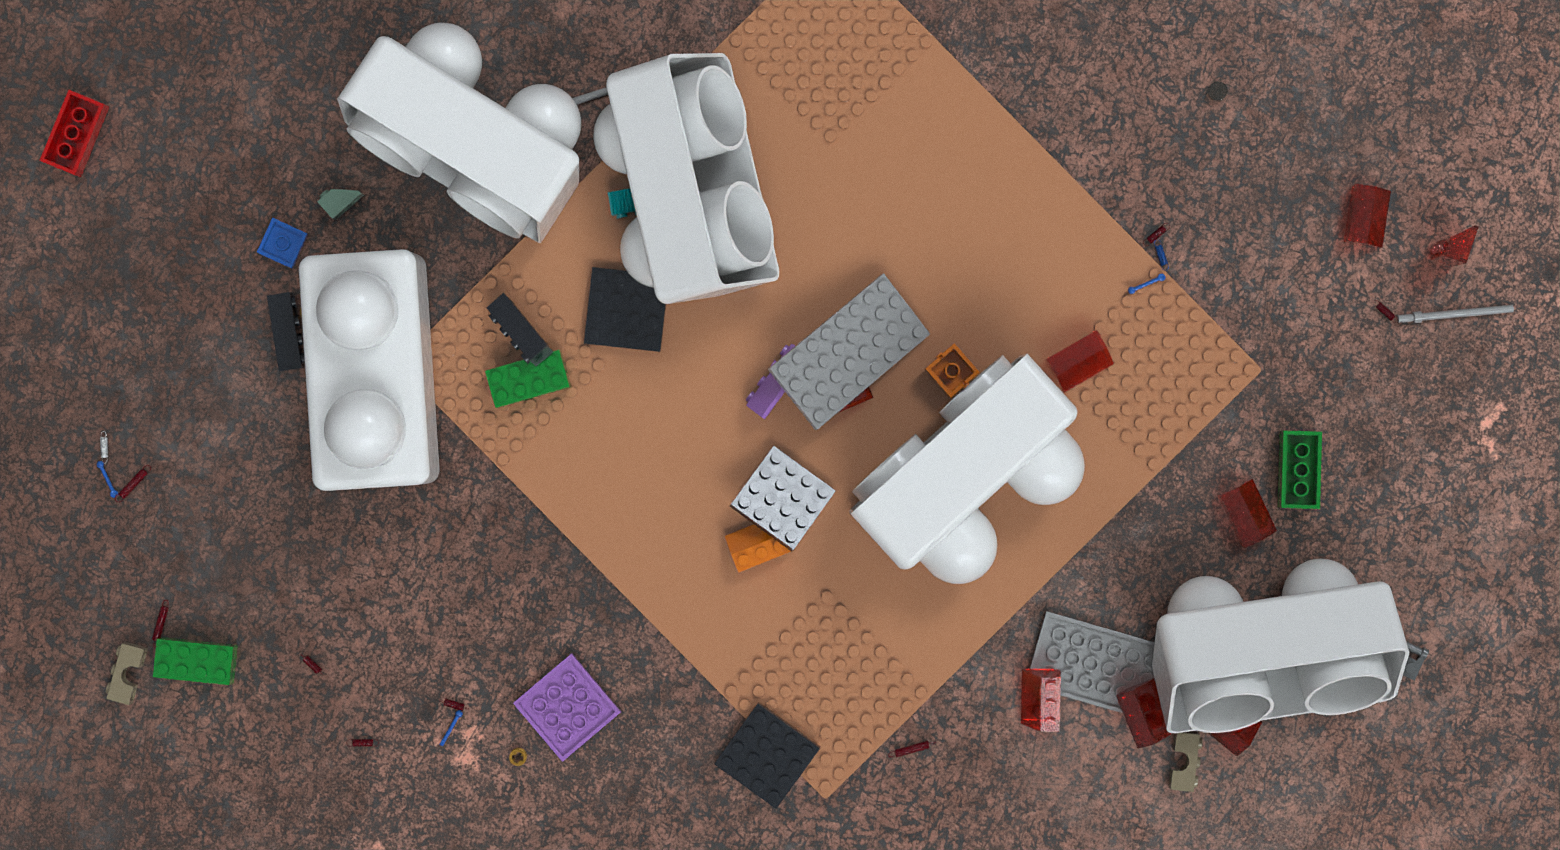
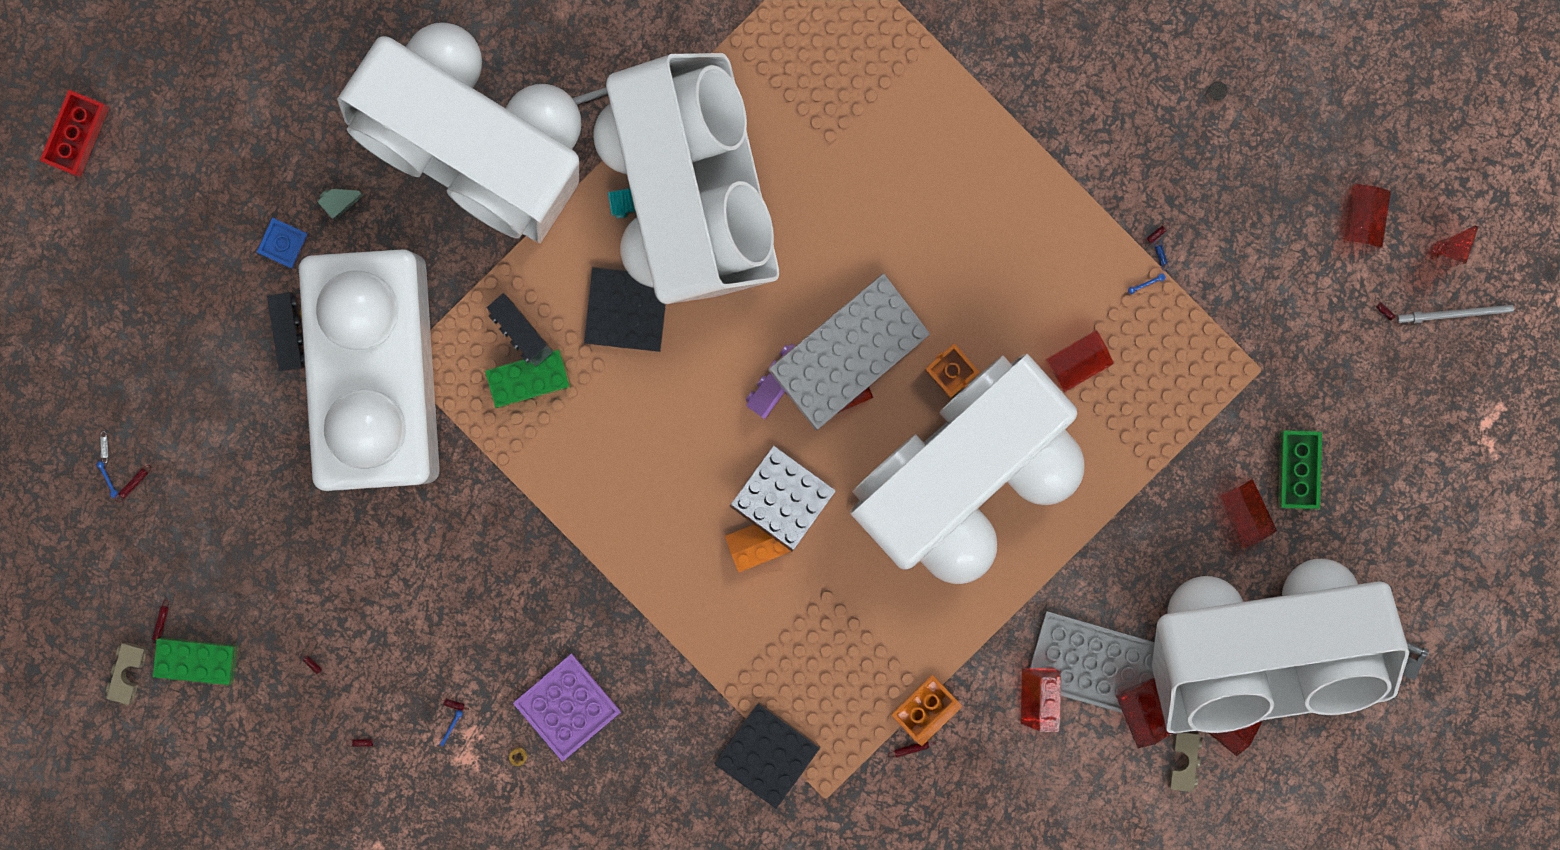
none -> orange slope [891,675,963,746]

